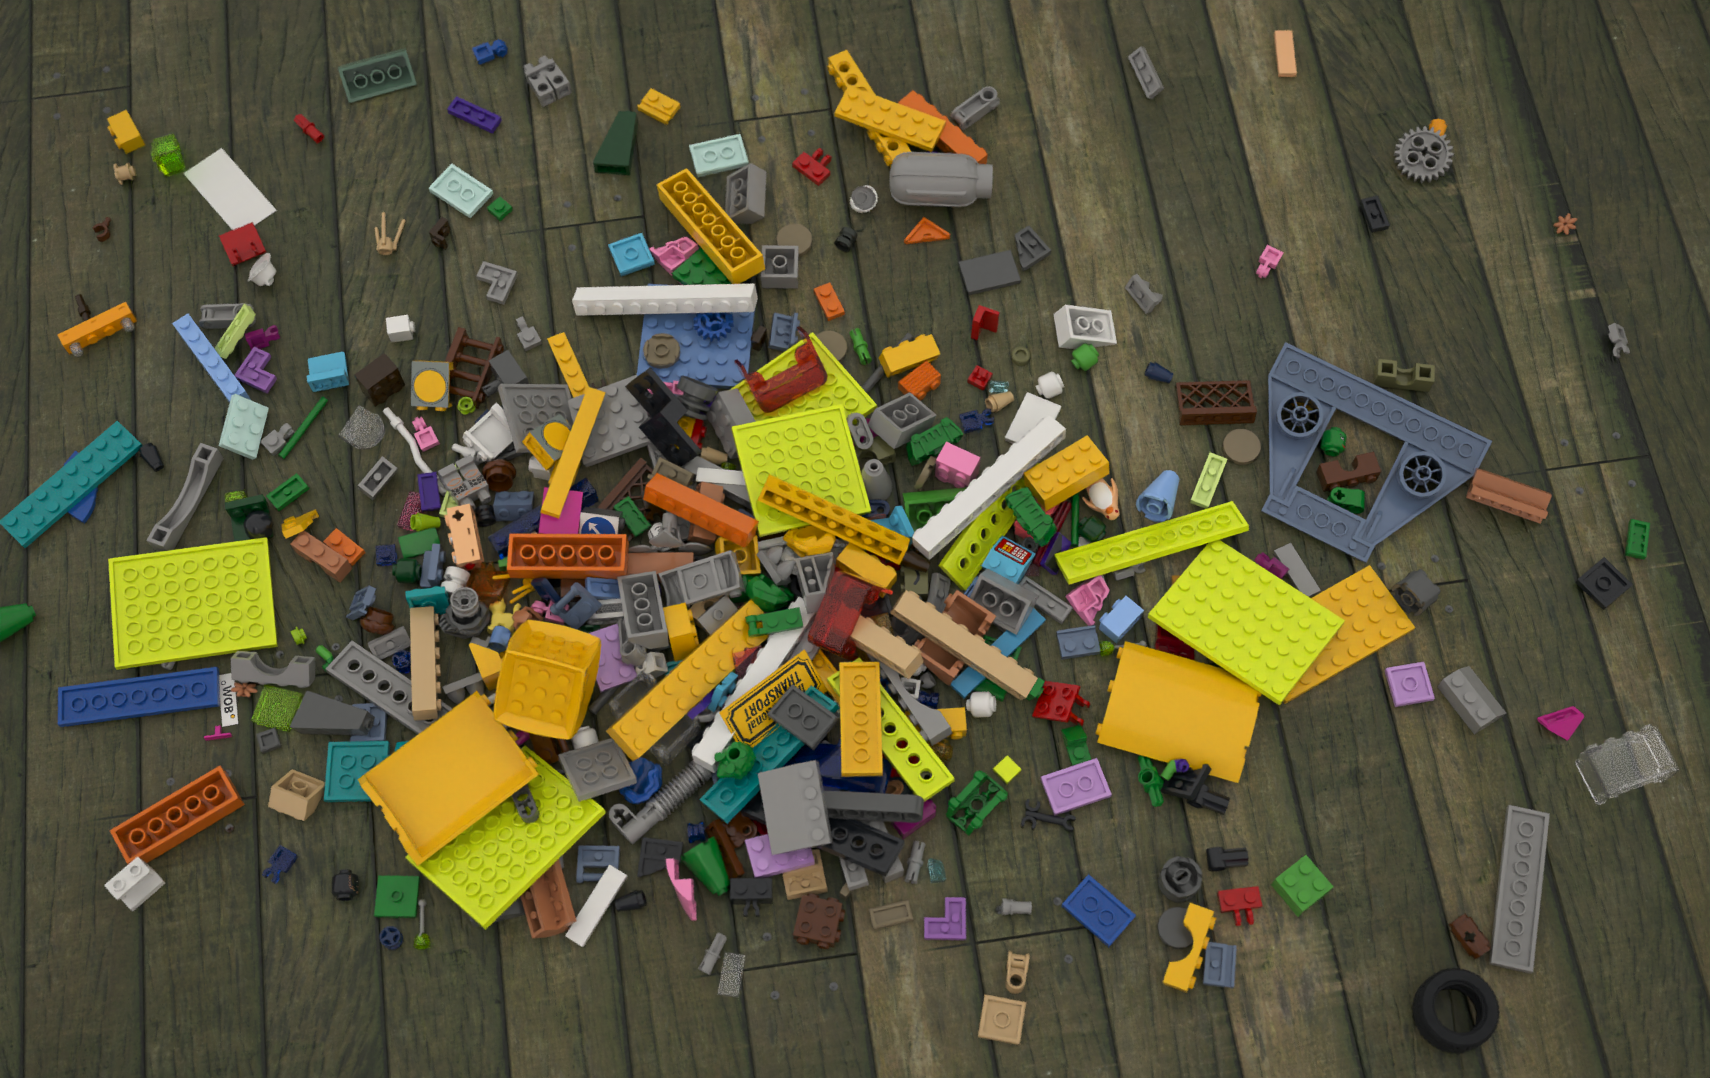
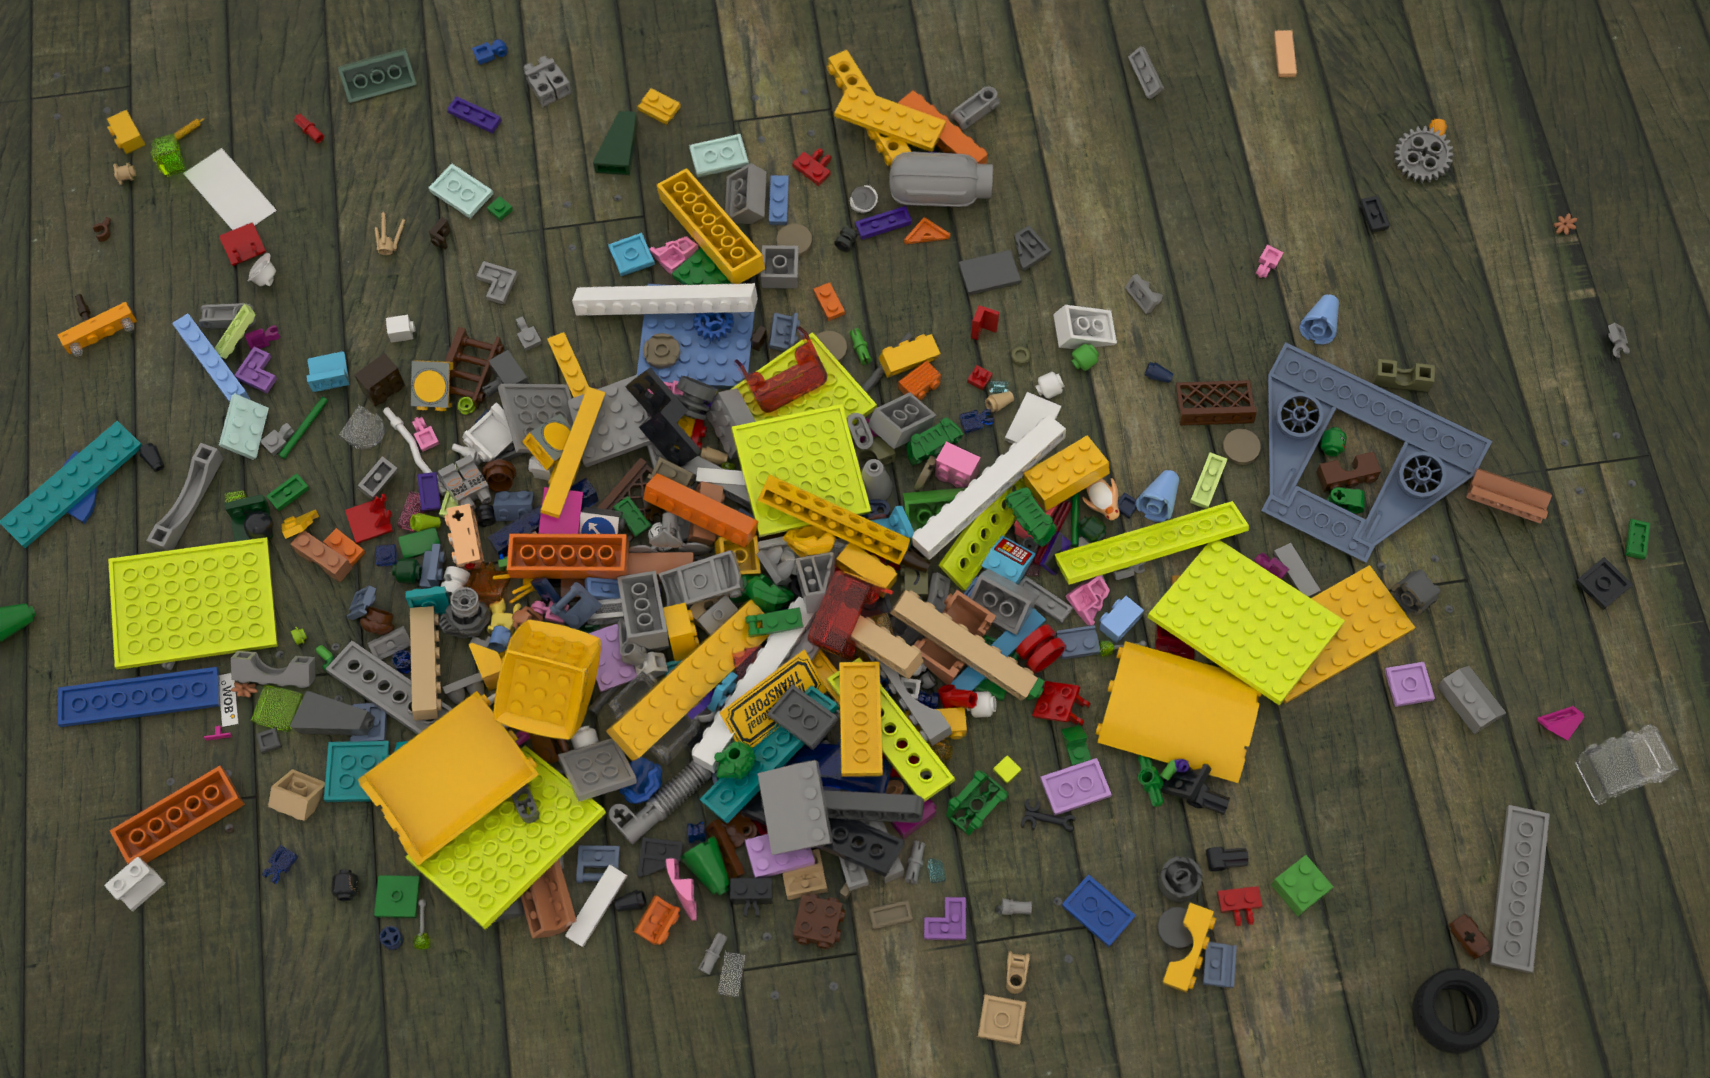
none -> yellow piece [167,118,205,143]
none -> red plate [345,494,393,544]
none -> orange bracket [634,896,680,945]
none -> medium blue plate [769,175,789,225]
none -> dark purple plate [855,206,912,240]
none -> red piece [938,684,978,709]
none -> red wheel [1016,624,1067,673]
none -> dark blue tile [1118,492,1137,519]
none -> light blue cone [1299,294,1339,344]

